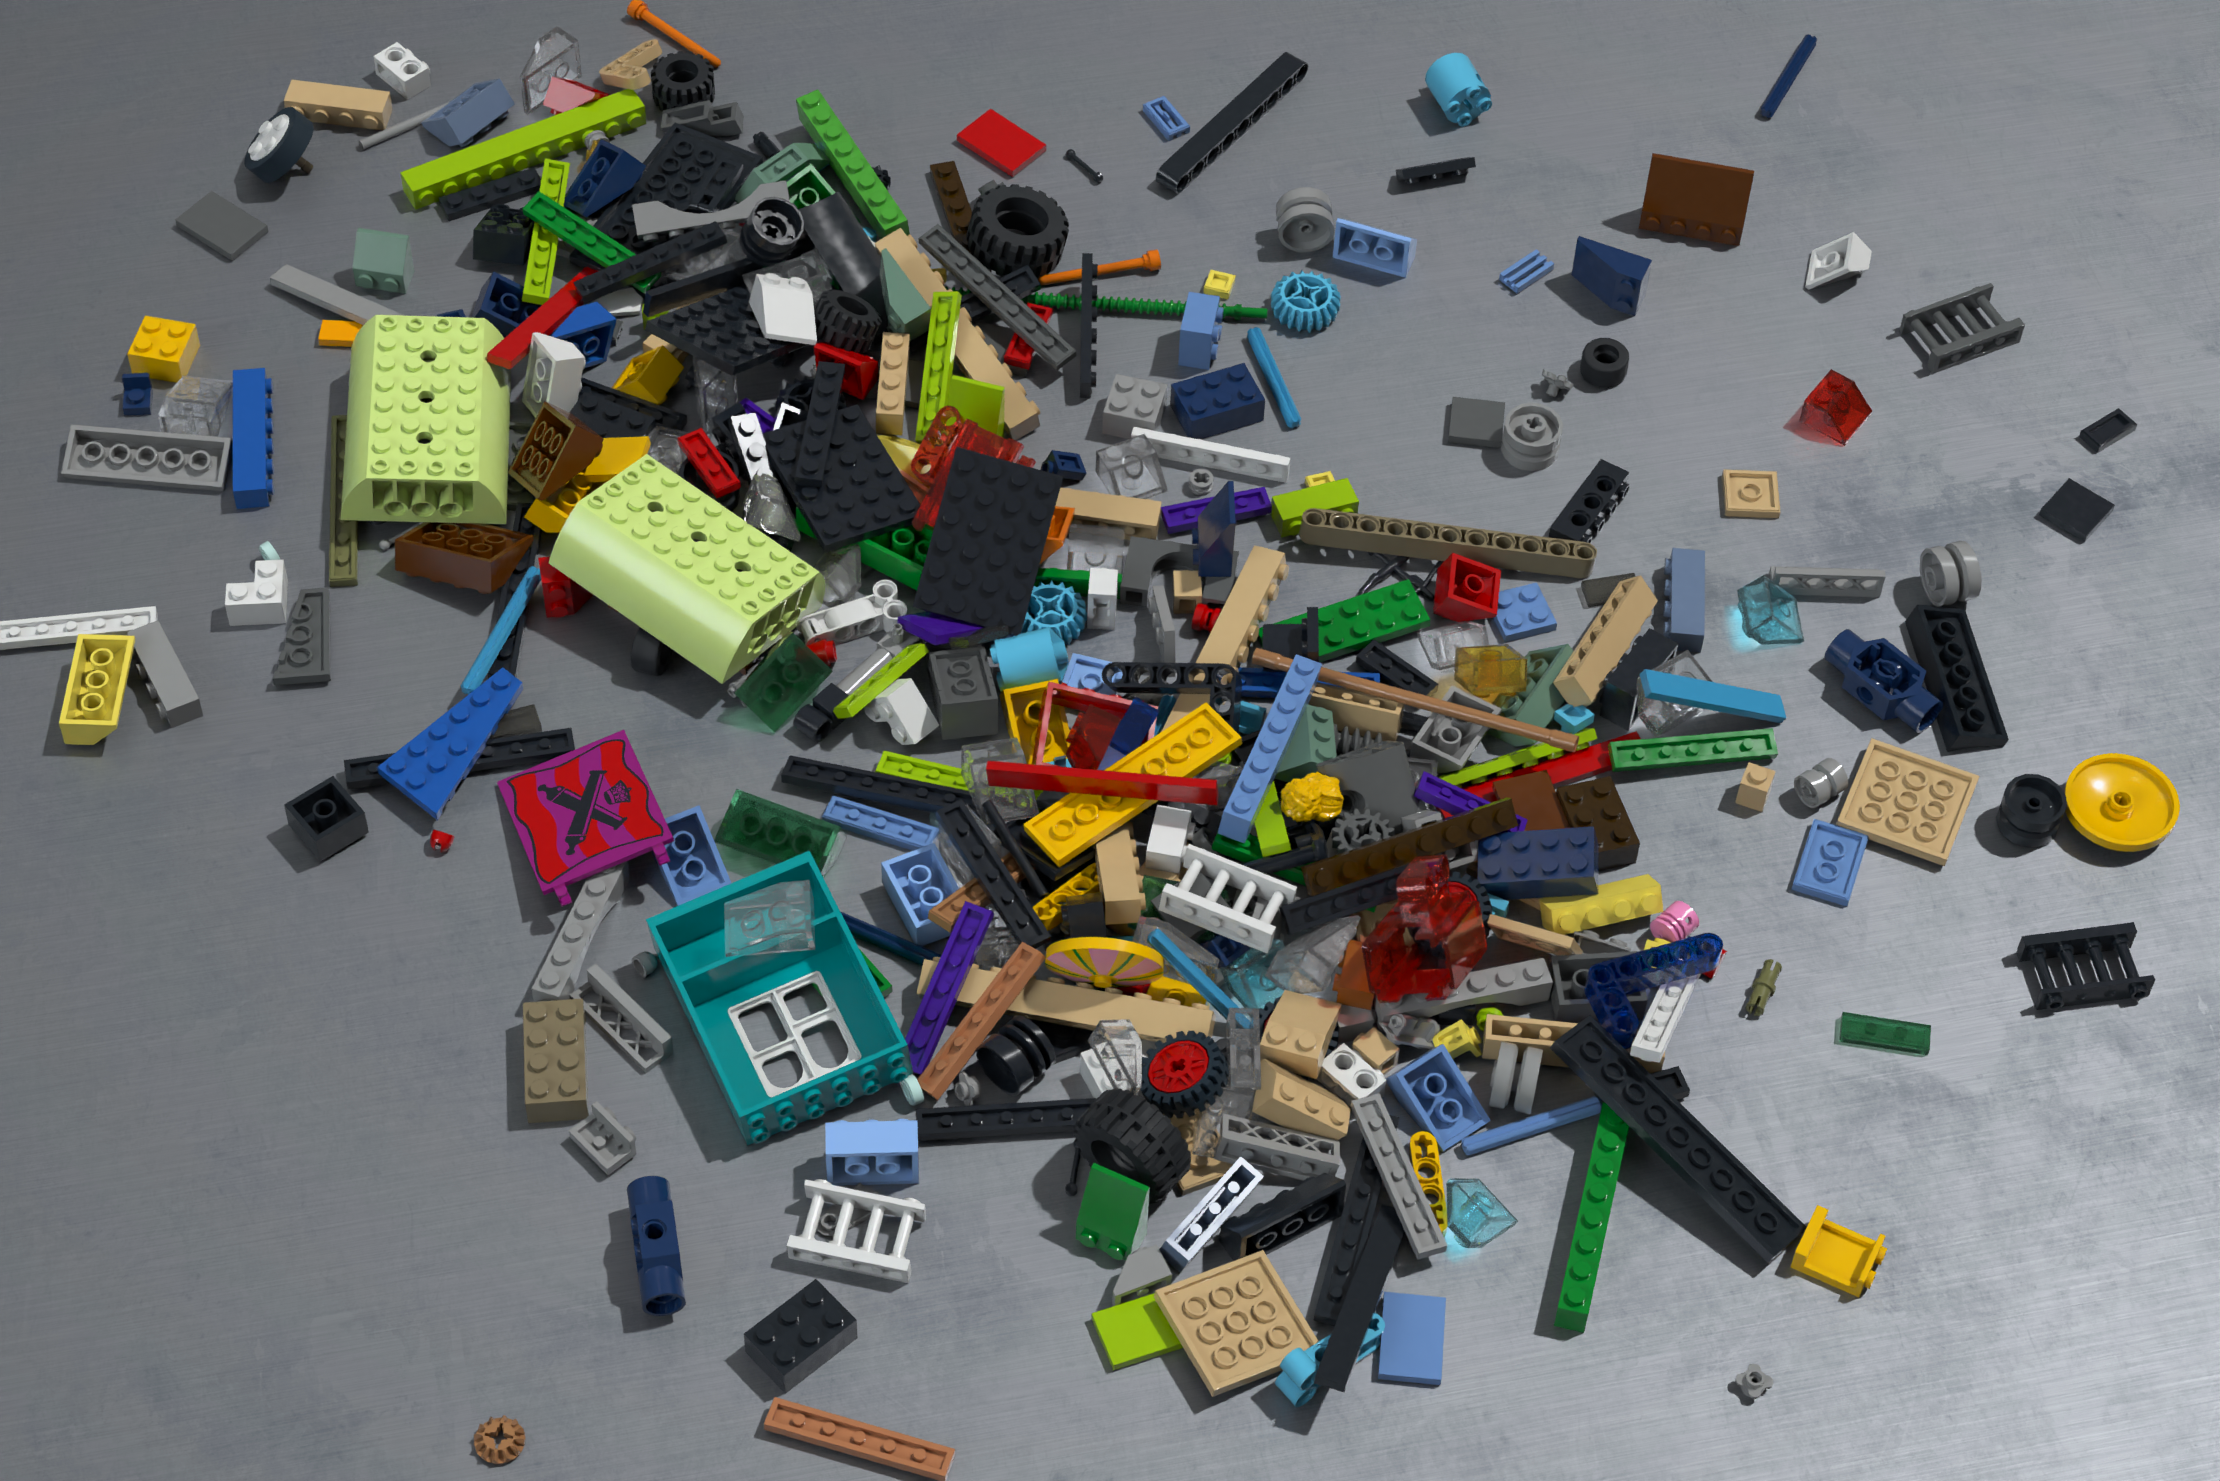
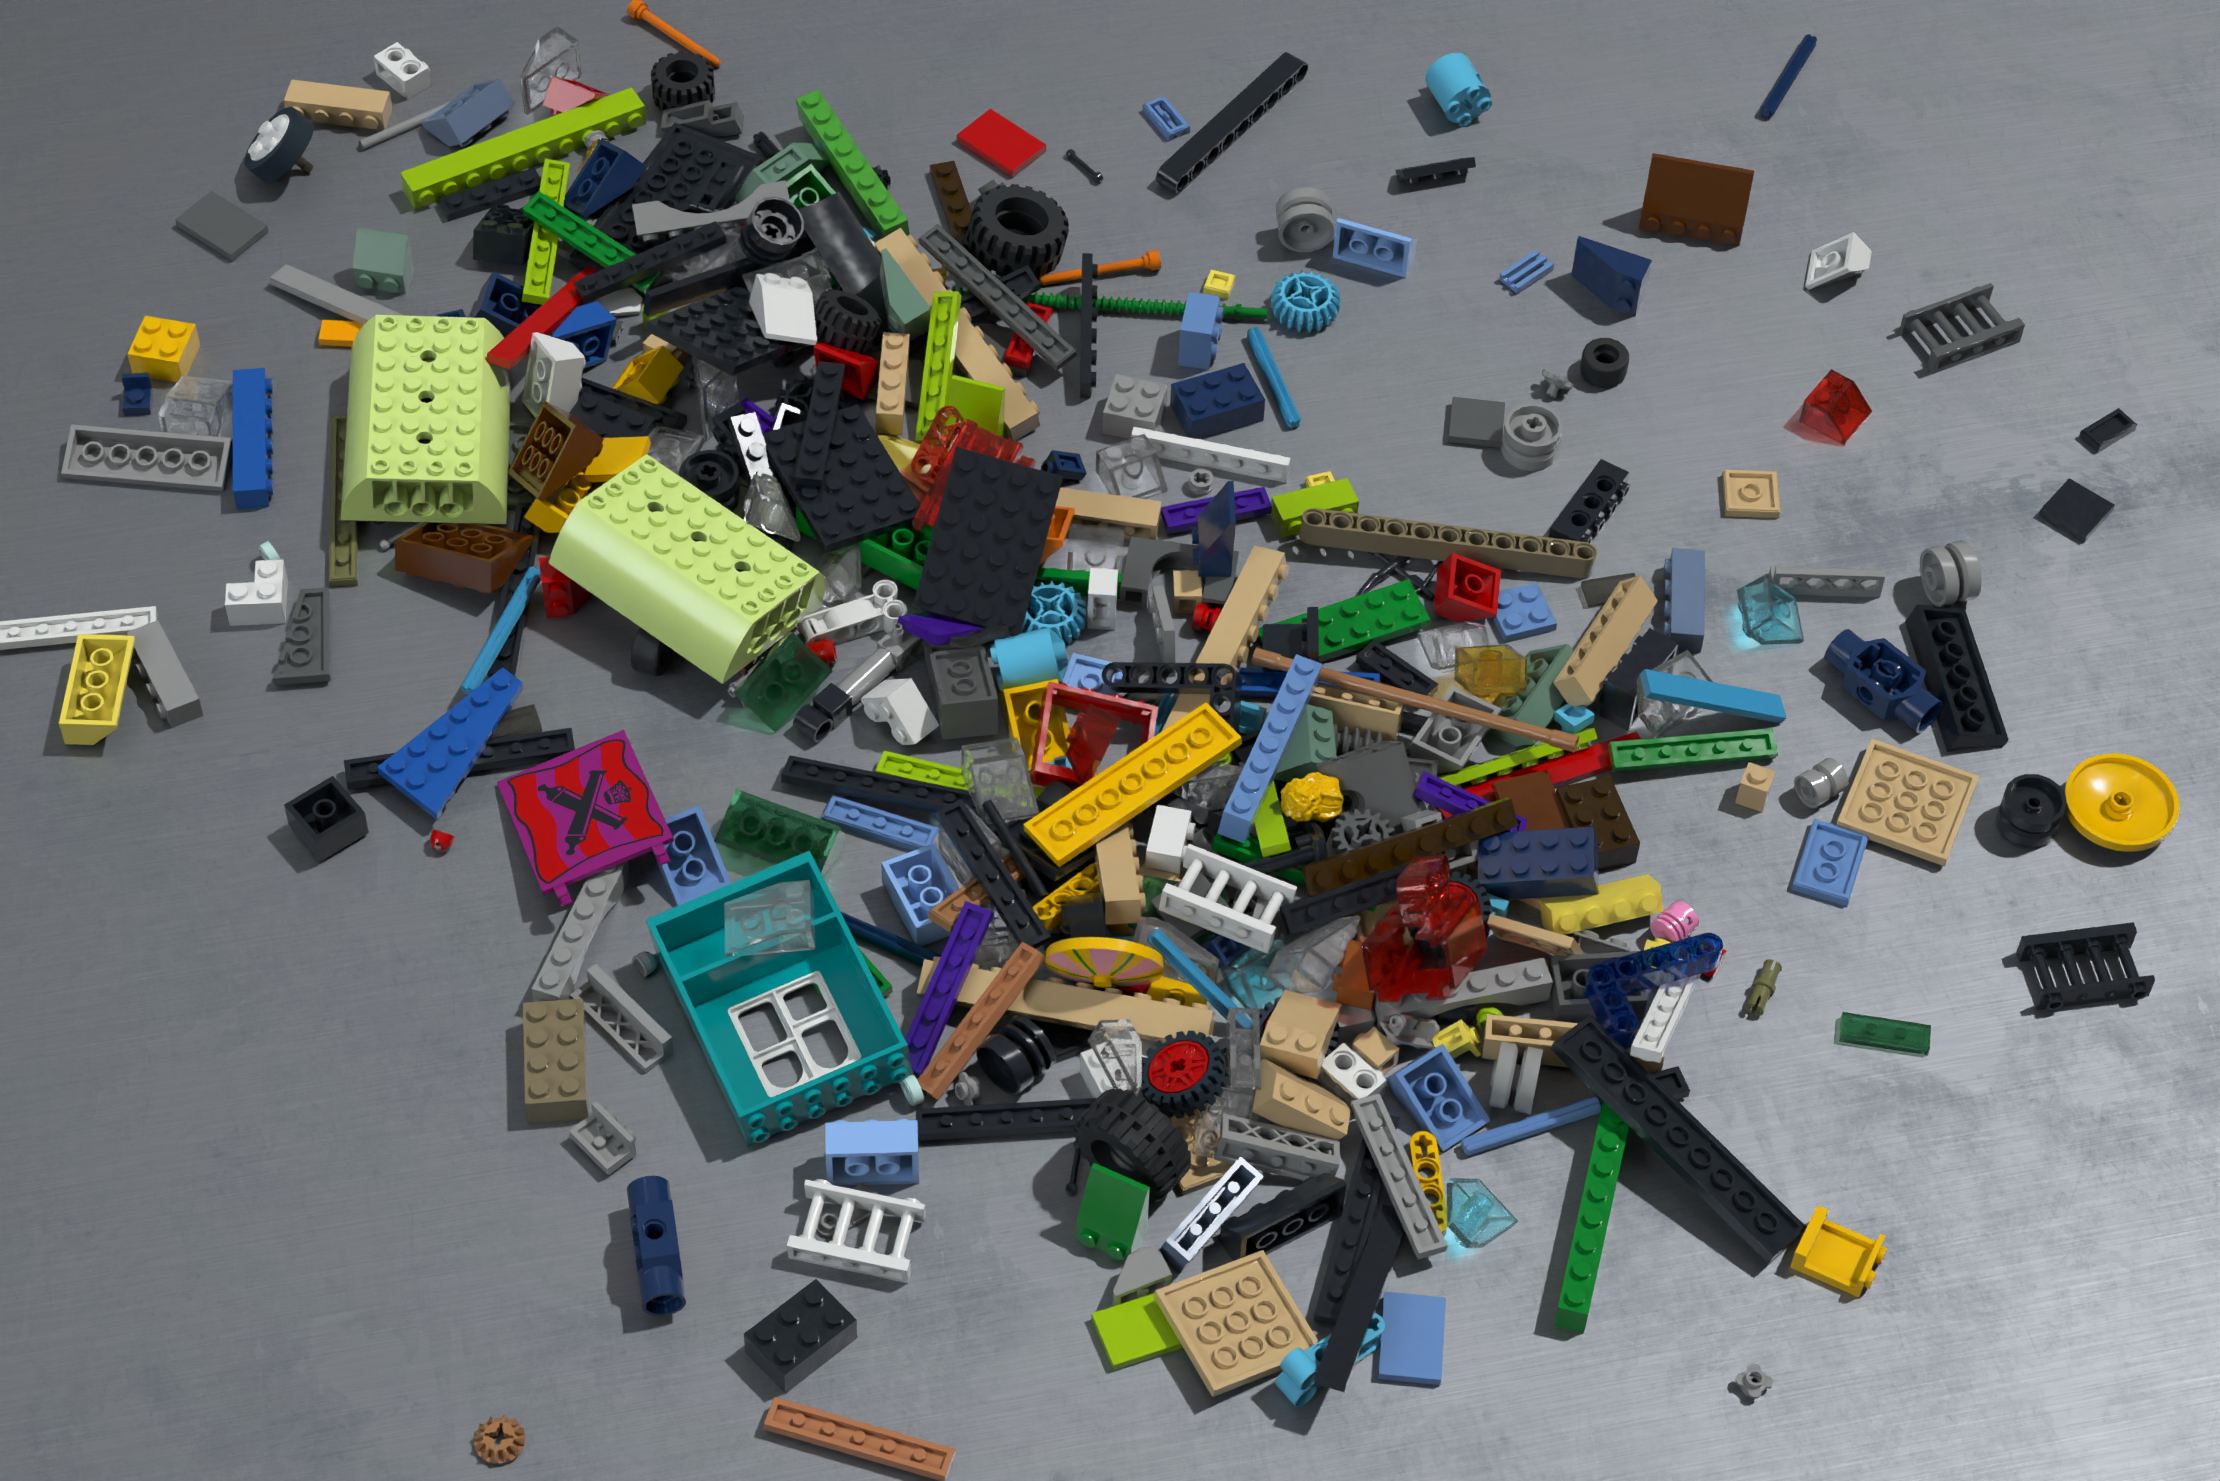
tan beam [599,39,662,90] -> none
red tile [677,428,741,498] -> none
lime tile [833,643,929,719] -> none
red tile [986,761,1219,805] -> none
clear blue tile [1107,697,1160,755] -> none

